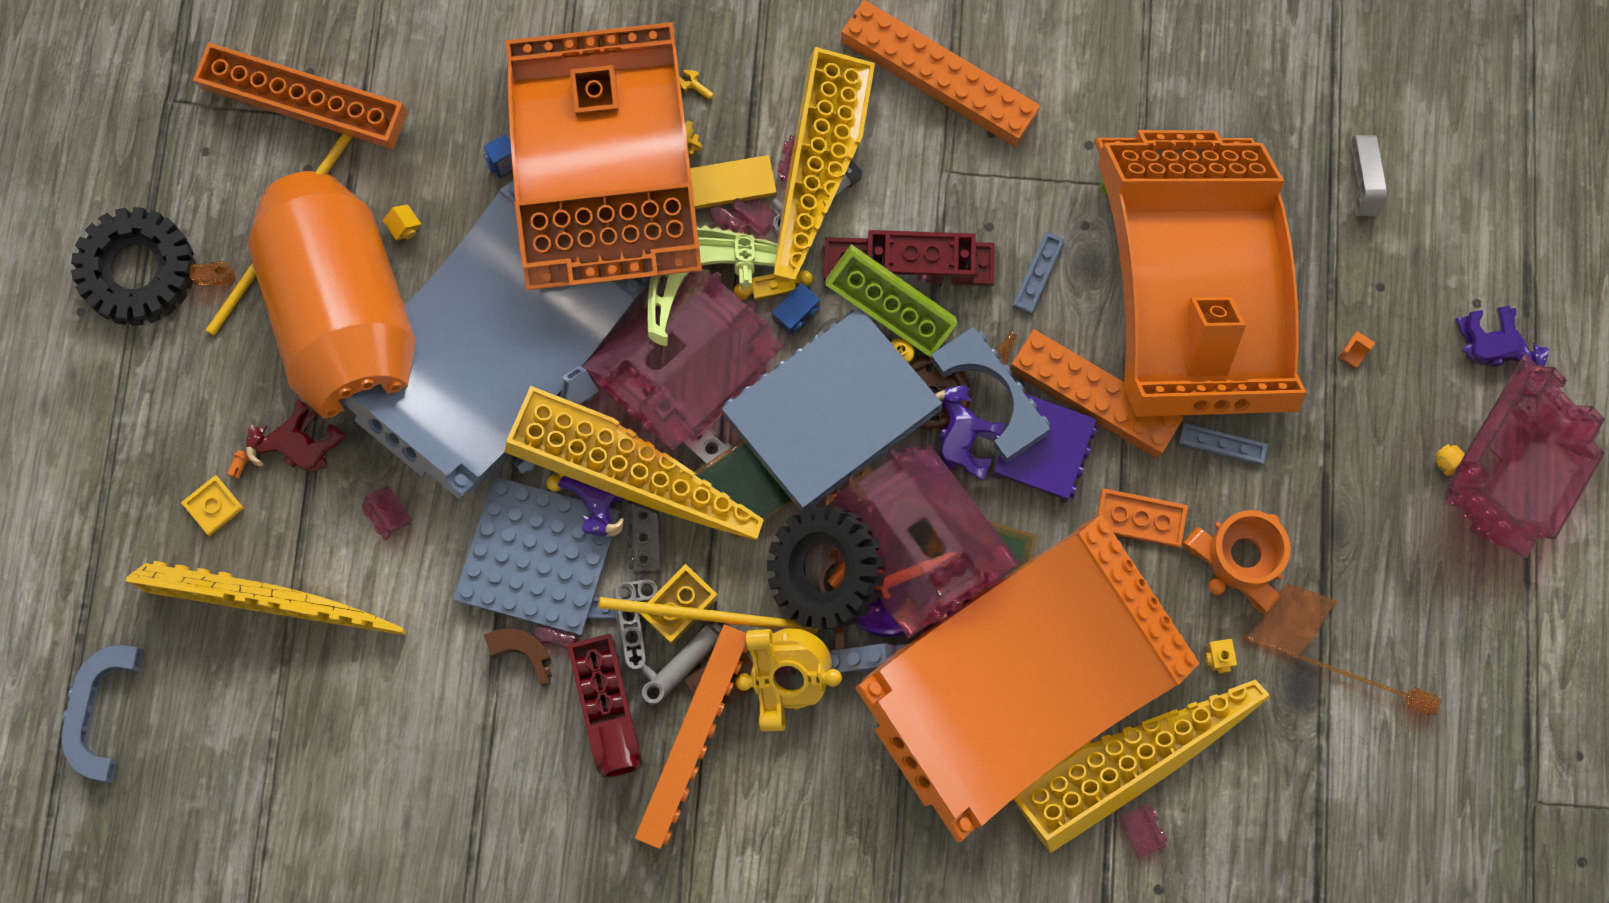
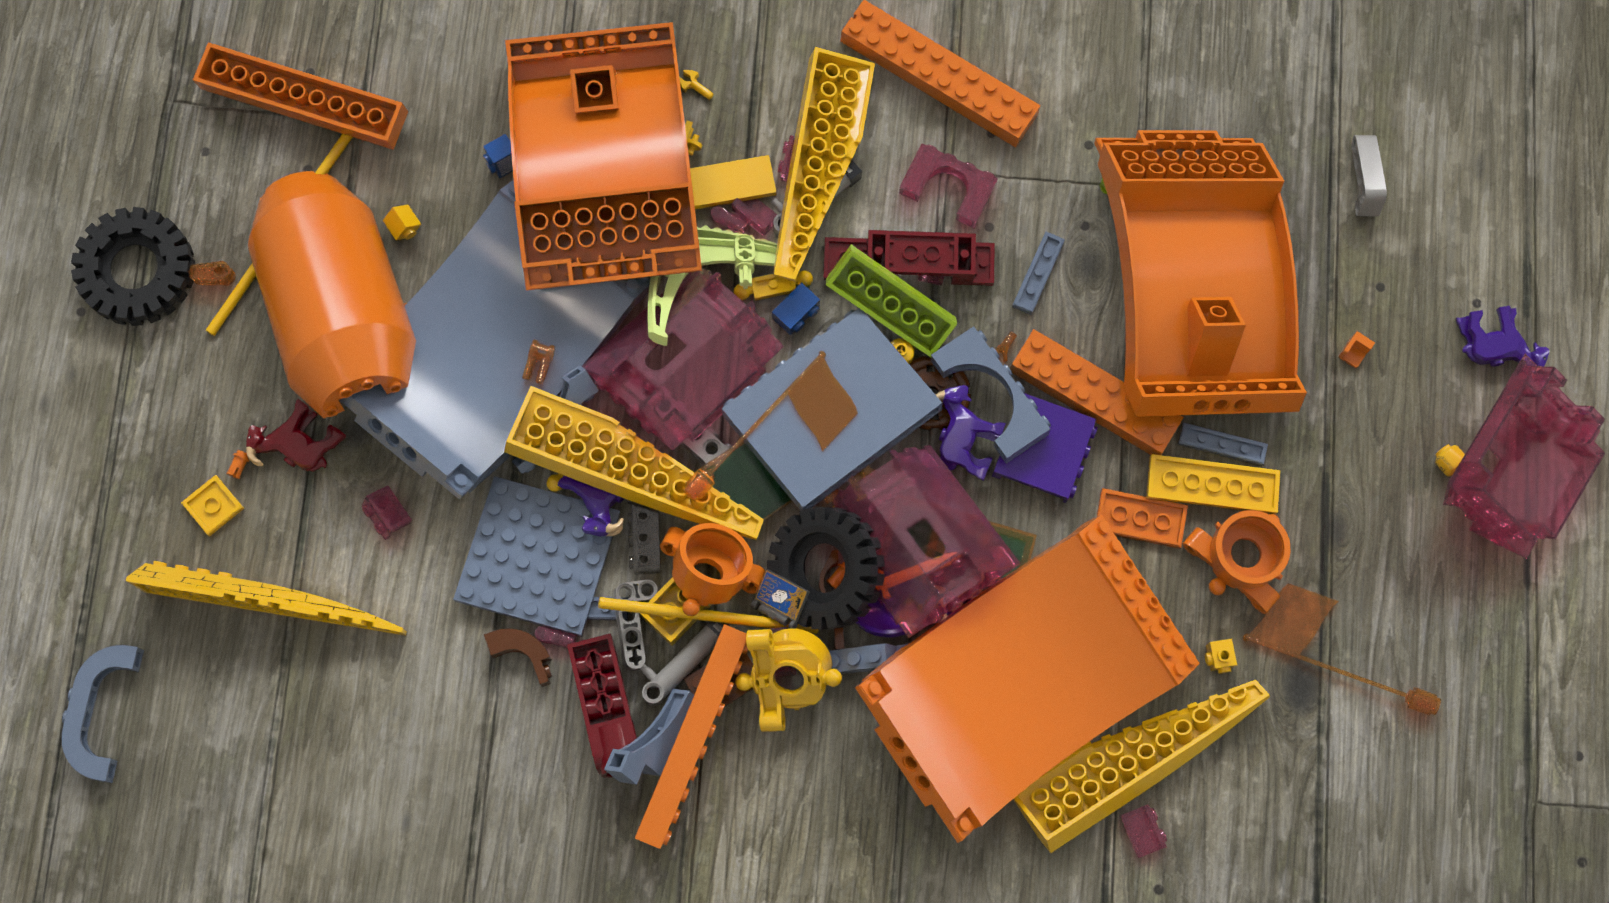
none -> clear orange piece [522,339,556,385]
none -> sand blue arch [604,689,694,785]
none -> orange piece [660,523,765,616]
none -> clear orange flag [682,351,858,502]
none -> piece [751,569,810,629]
none -> clear pink arch [899,143,998,229]
none -> yellow plate [1146,454,1280,514]

